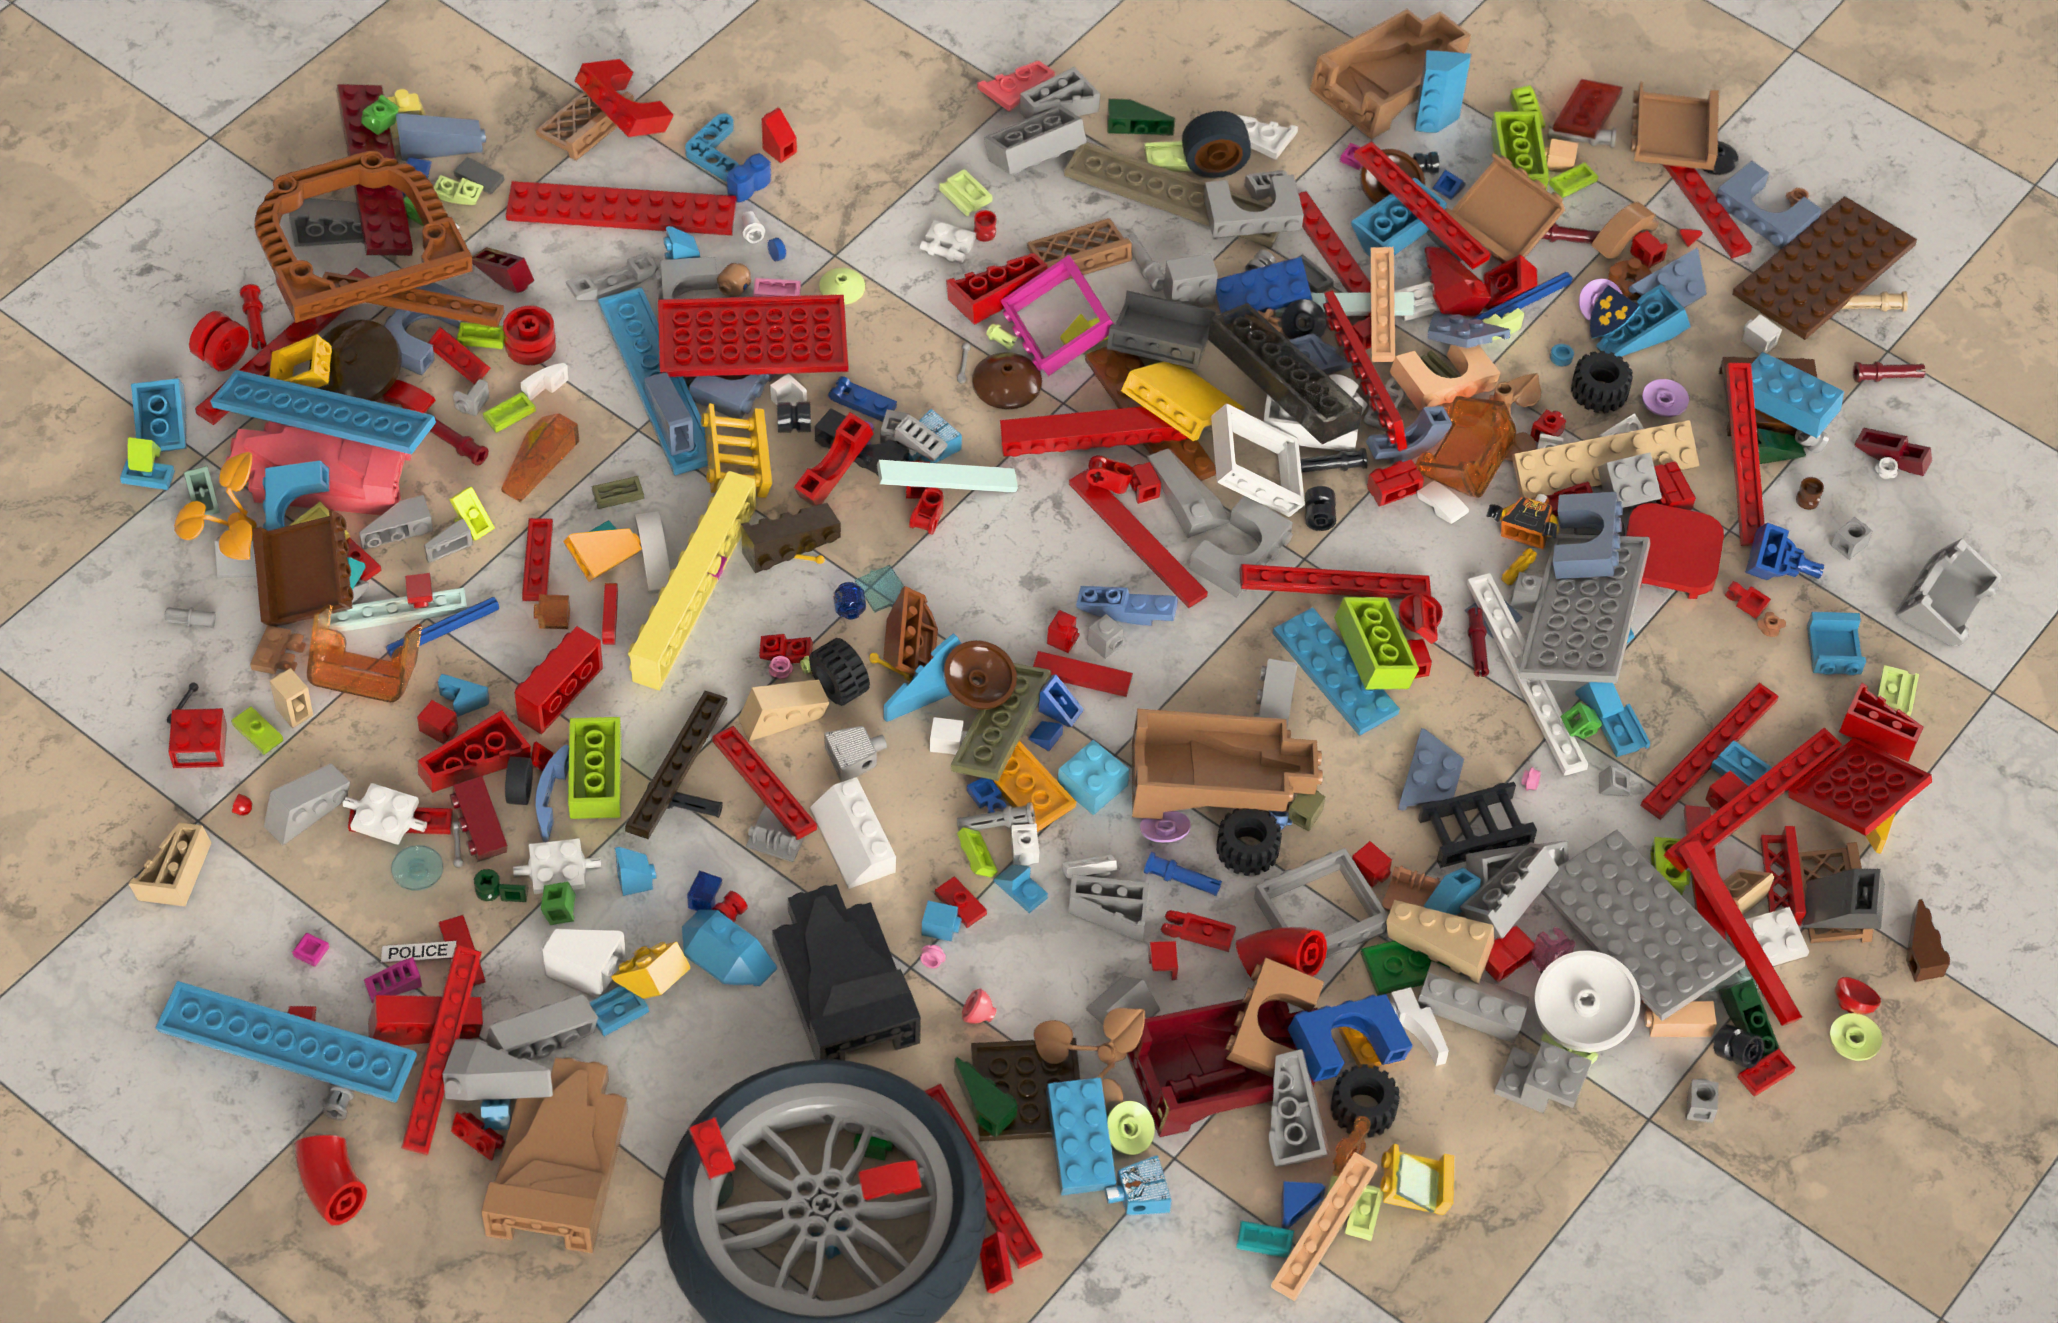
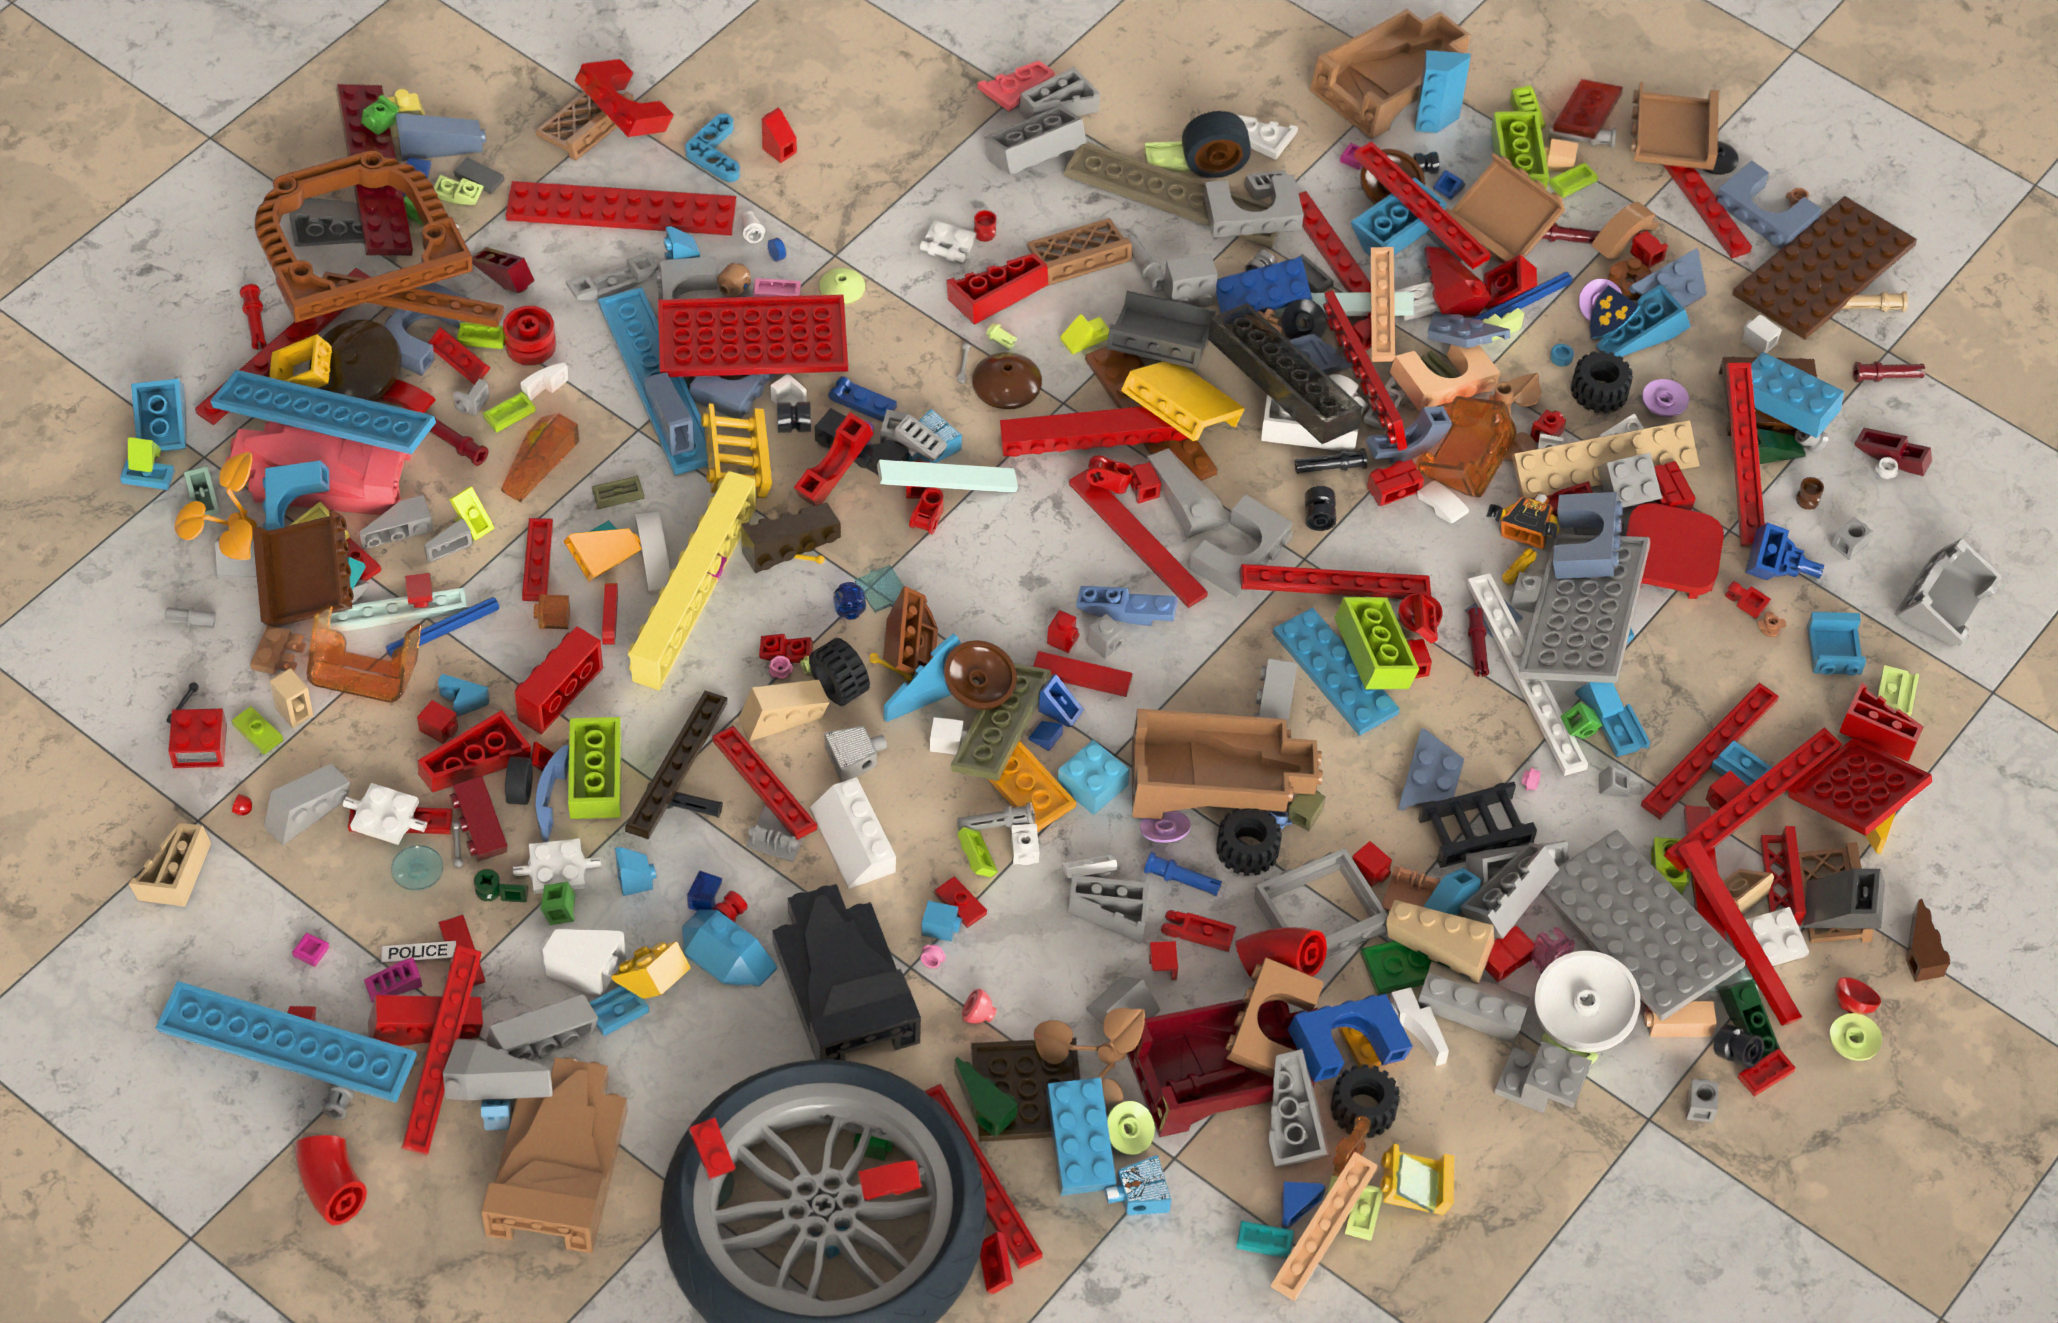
red wheel [189,311,249,371] -> none
red hinge [451,1111,506,1161] -> none
blue brick [727,153,771,203] -> none
yellowish green plate [939,169,992,216] -> none
blue plate [967,778,1007,813] -> none
dark azure slope [994,864,1048,913] -> none
dark pink window [1001,255,1115,376] -> none
dark green slope [1107,99,1175,135] -> none
white window [1211,403,1305,517] -> none
red slope [1677,229,1703,247] -> none

